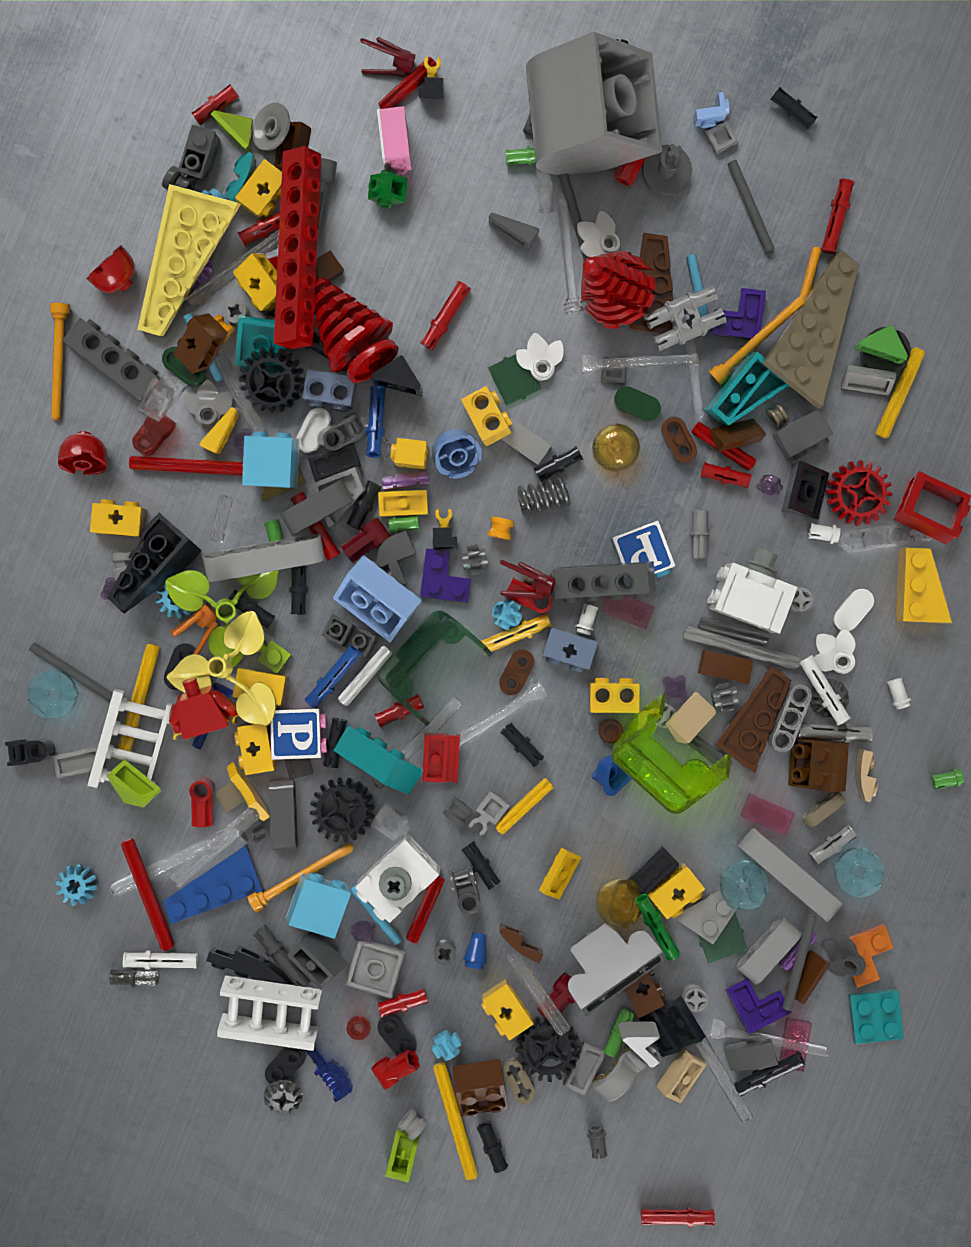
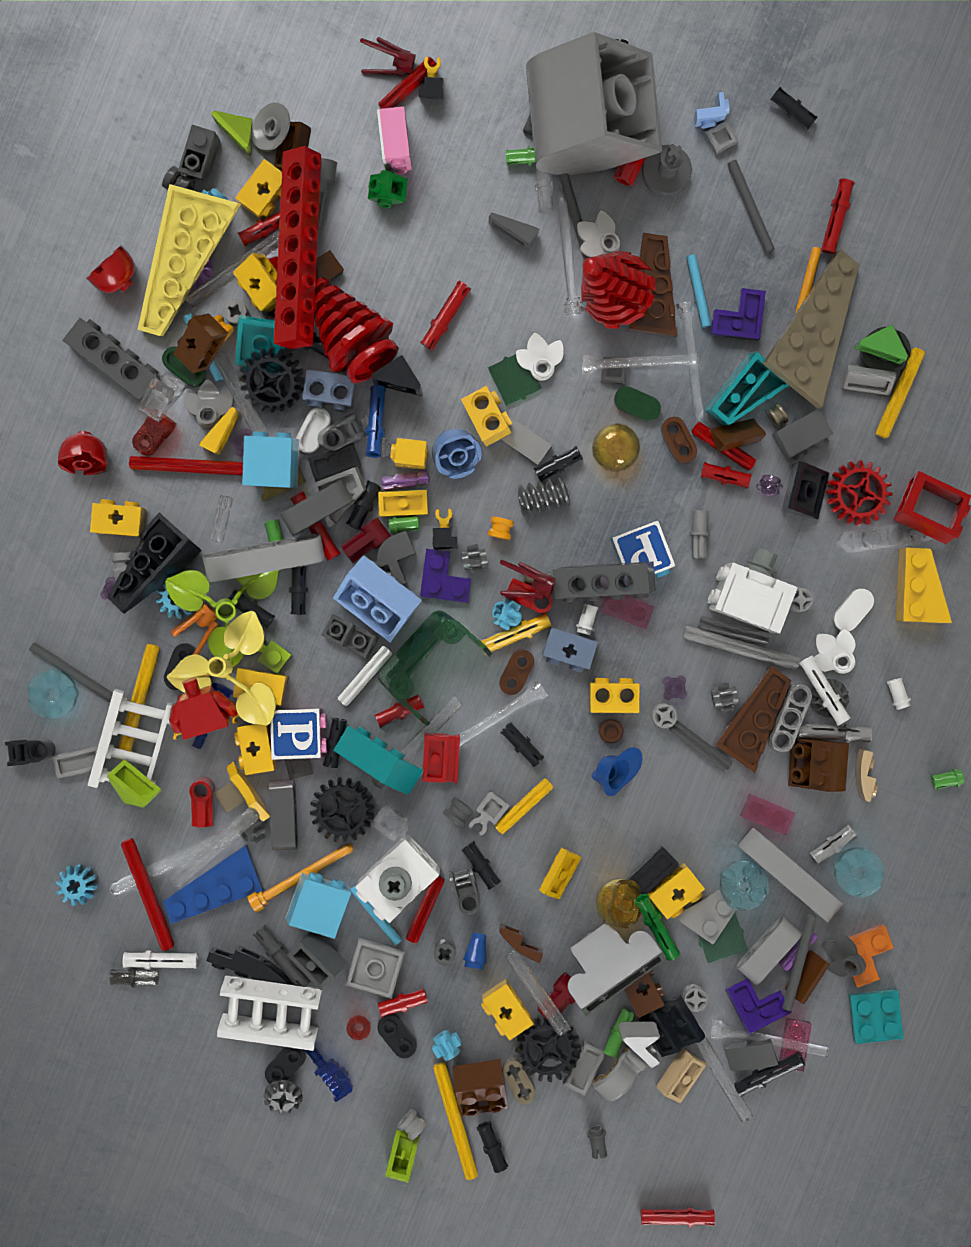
light orange piece [50,303,70,421] -> none
red pin [191,84,239,126] -> none
teal slope [224,152,256,203] -> none
blue pin [305,645,362,709] -> none
clear purple plate [351,920,375,941] -> none
red piece [371,1049,420,1090] -> none
clear neon green windscreen [611,693,731,814] -> none
light grey pin [644,285,726,352] -> none
tan slope [666,692,717,743] -> none
reddish brown slope [698,650,753,684] -> none
light orange piece [708,296,805,386] -> none
dark tan beam [802,792,846,828] -> none
white pin [808,523,840,544] -> none

